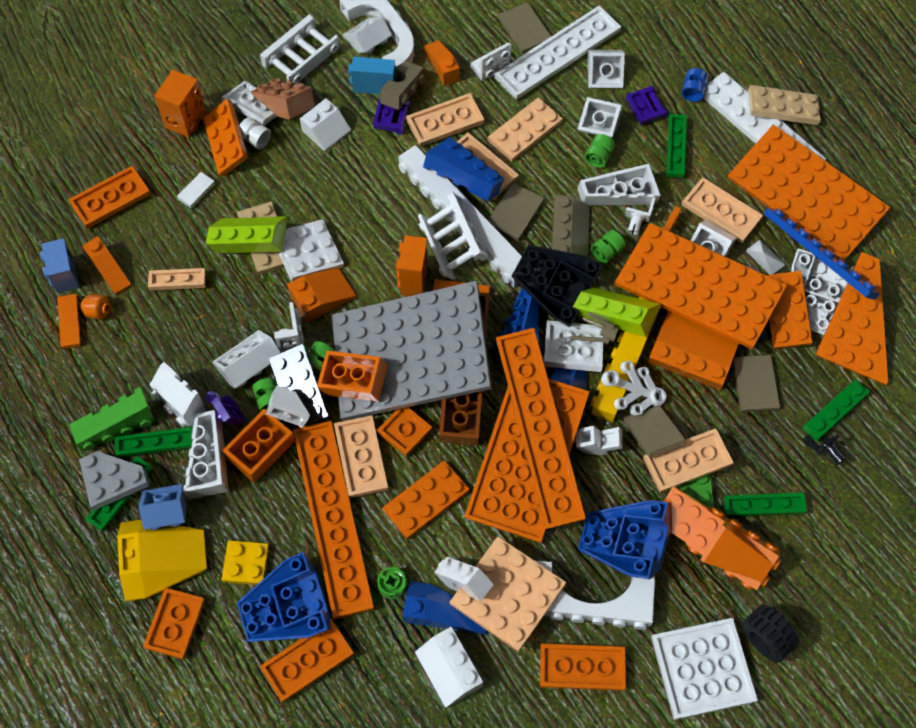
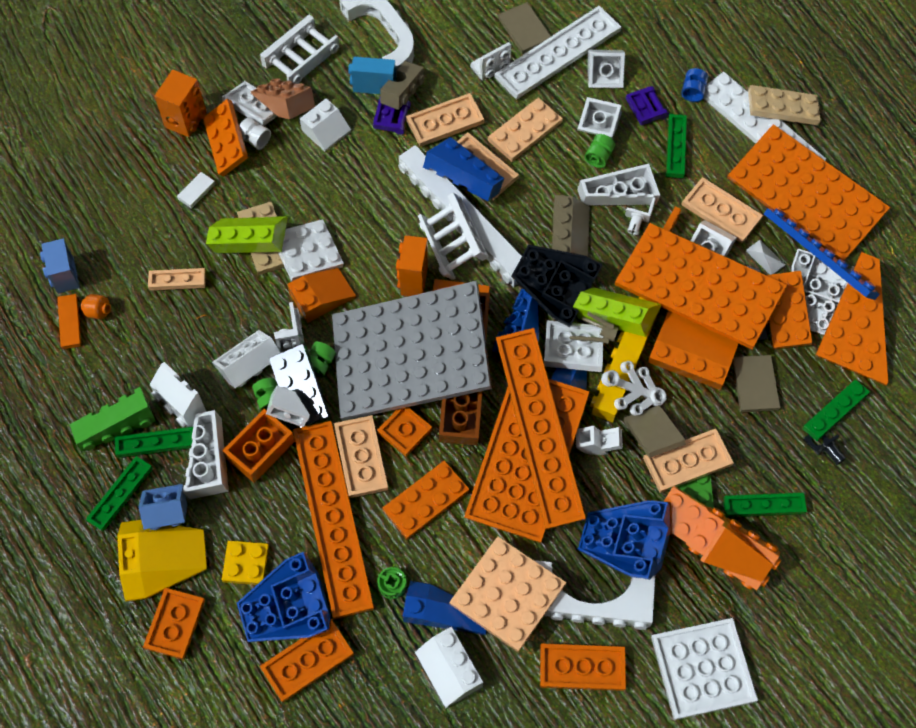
orange plate [68,165,151,229] -> none
light grey plate [79,451,150,510] -> none
orange slope [82,236,132,295] -> none
dark purple plate [205,391,248,426] -> none
orange brick [317,351,388,402] -> none
white slope [343,17,392,54] -> none
orange slope [423,40,460,86] -> none
white arch [434,557,494,601] -> none
dark tan tile [488,183,544,241] -> none
bright green wheel [591,230,626,264] -> none
black tyre [742,604,799,663] -> none

